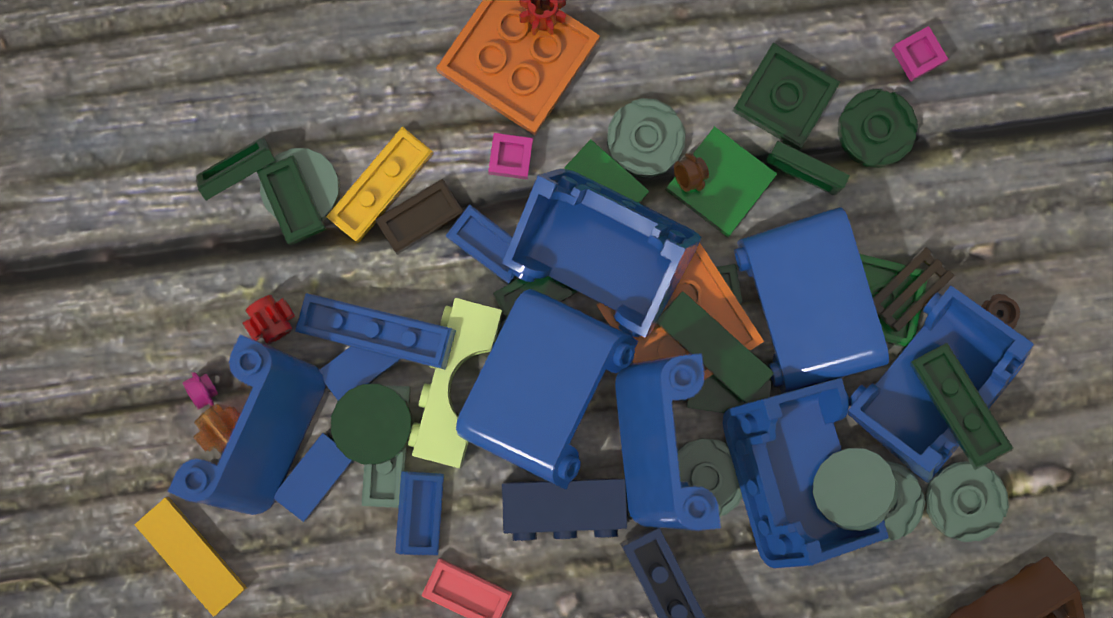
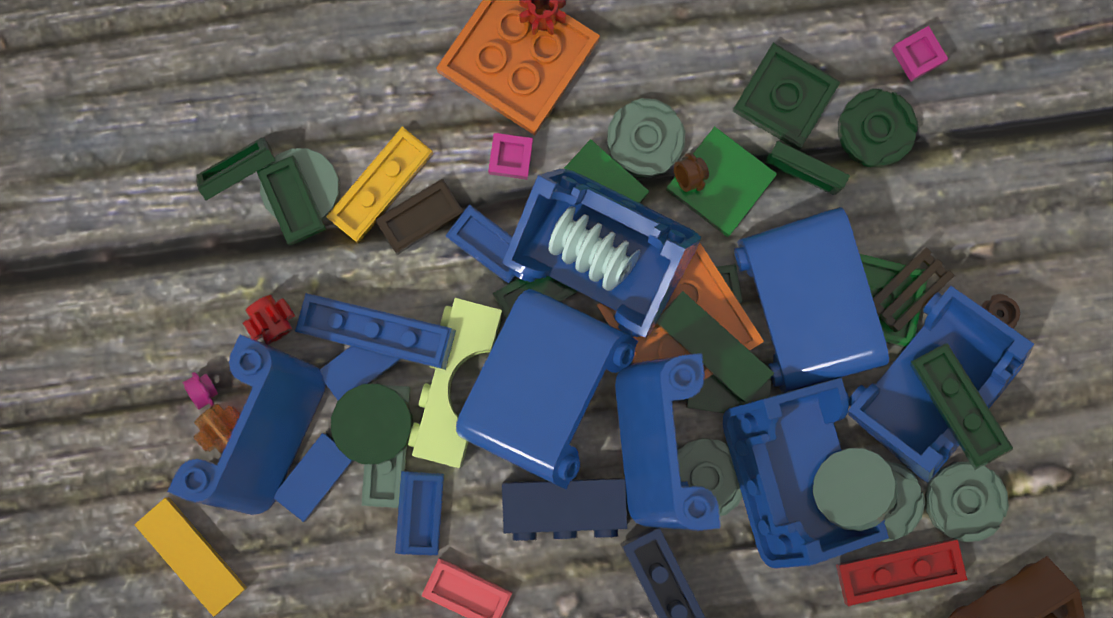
none -> light aqua piece [549,206,640,291]
none -> red plate [836,539,967,606]

